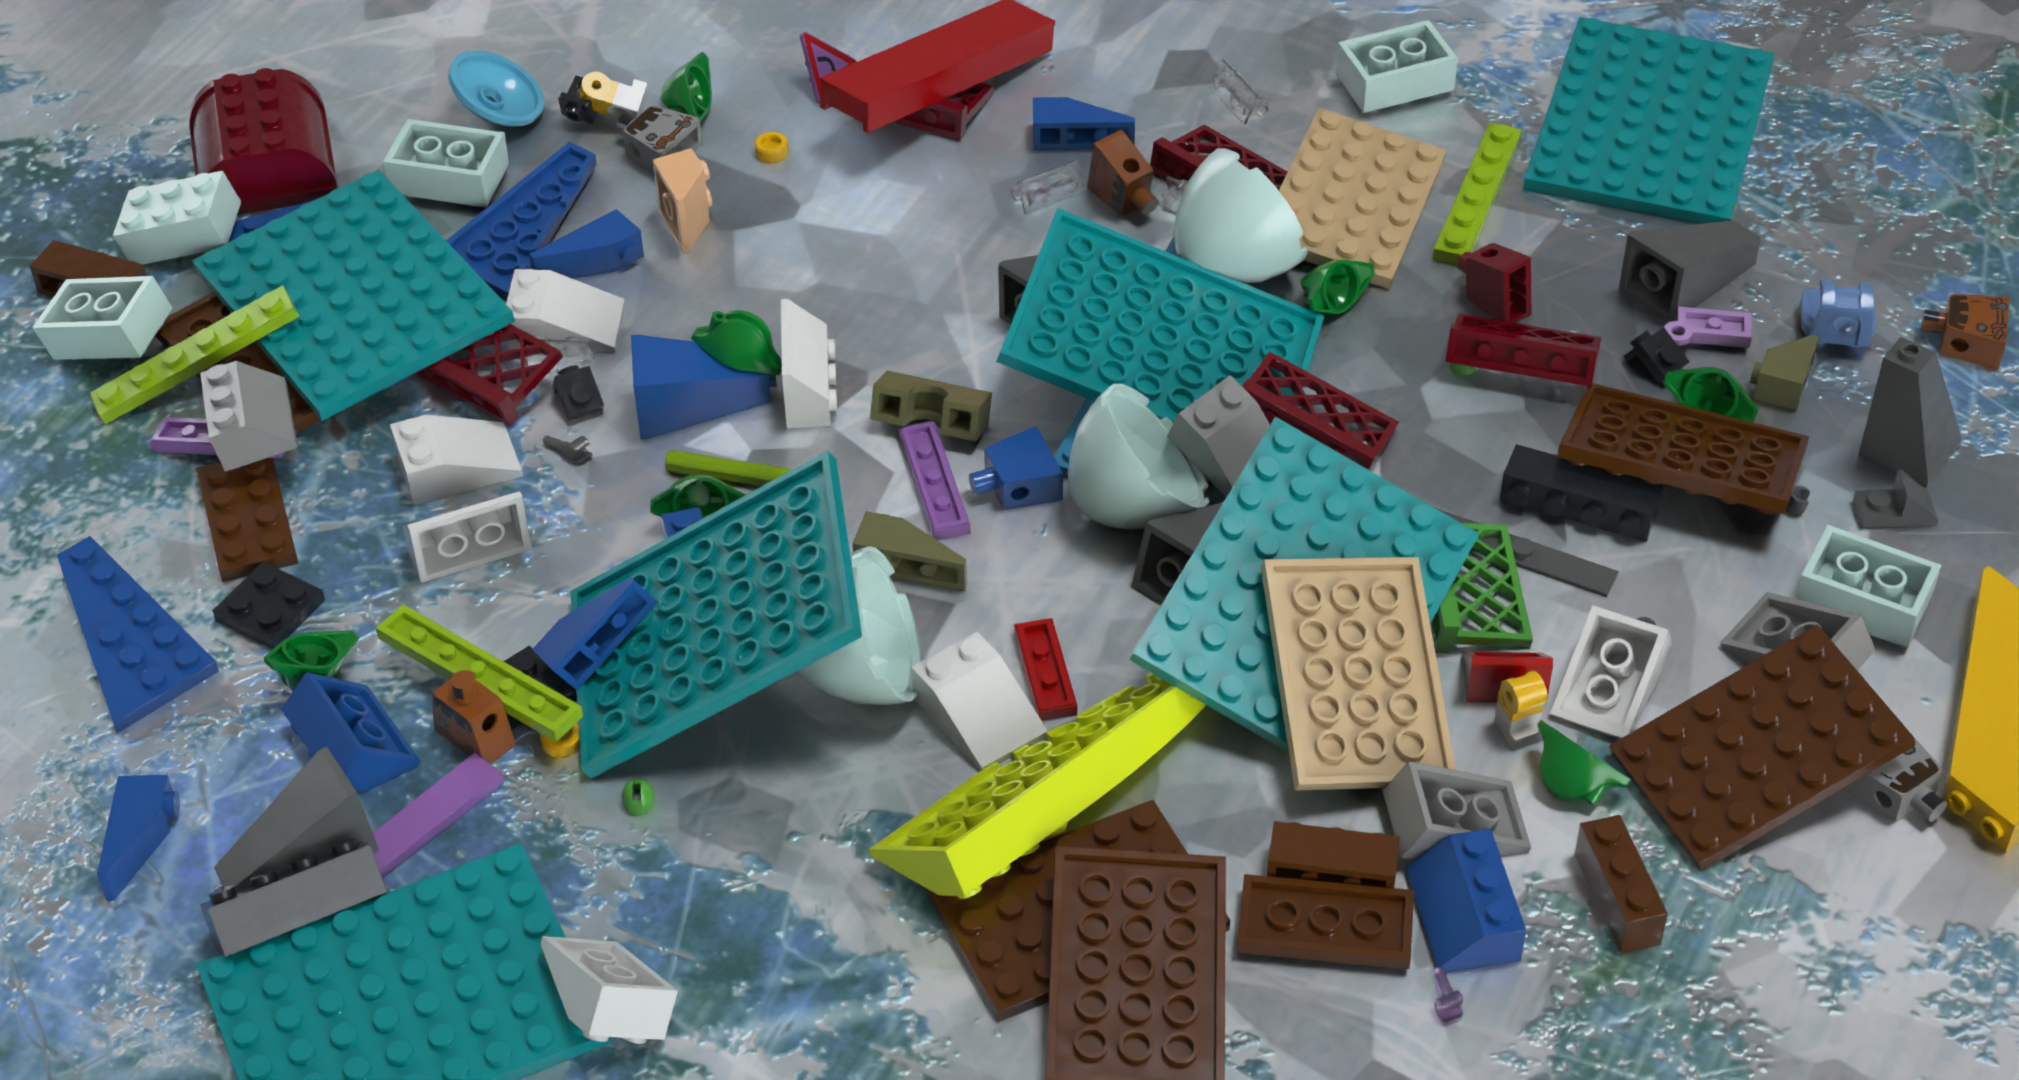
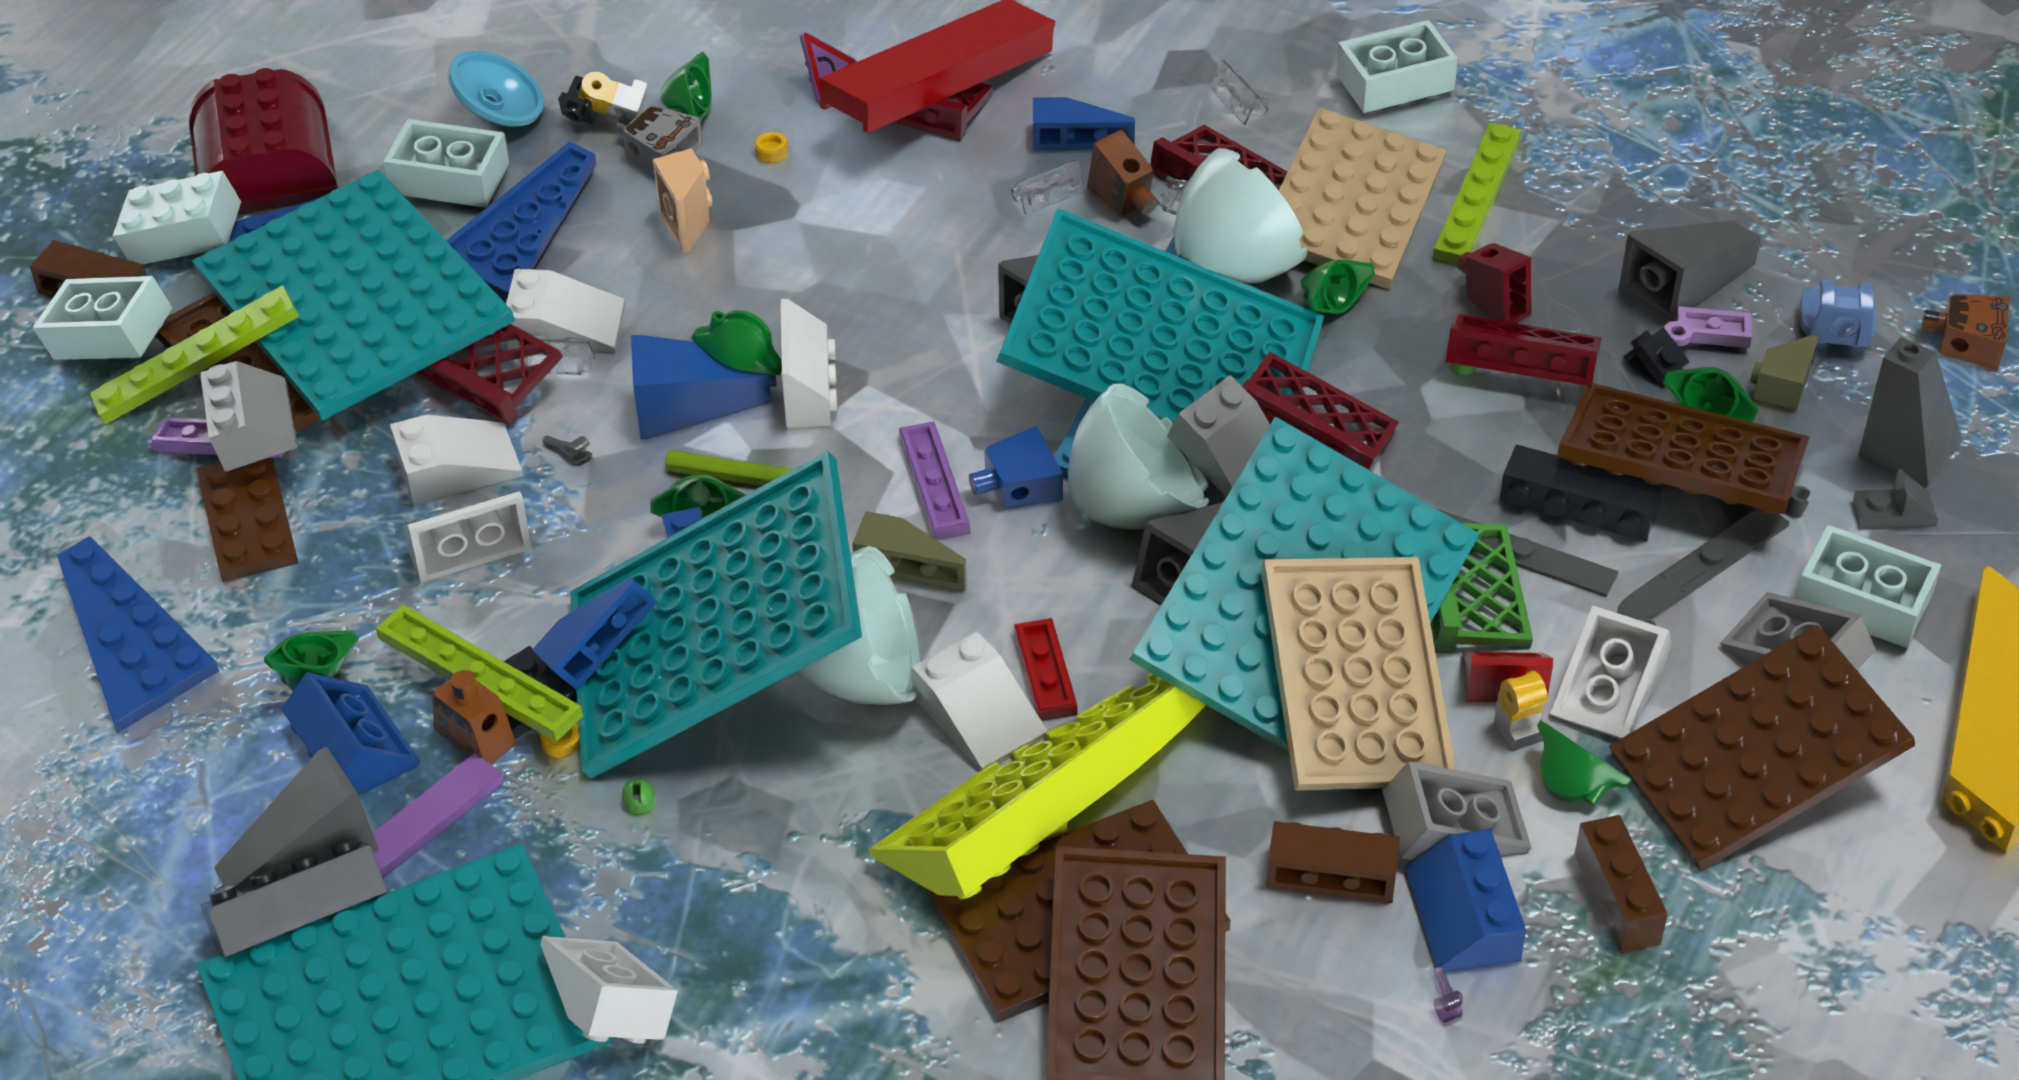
blue slope [97,774,180,900] -> none
black plate [212,561,325,649] -> none
blue slope [529,209,644,278] -> none
black bracket [552,365,604,421] -> none
olive arch [870,370,992,442] -> none
reddish brown plate [1237,874,1414,969] -> none
teal plate [1523,17,1775,224] -> none
light grey torso [1843,739,1947,821] -> none
none -> dark grey piece [1617,509,1790,619]

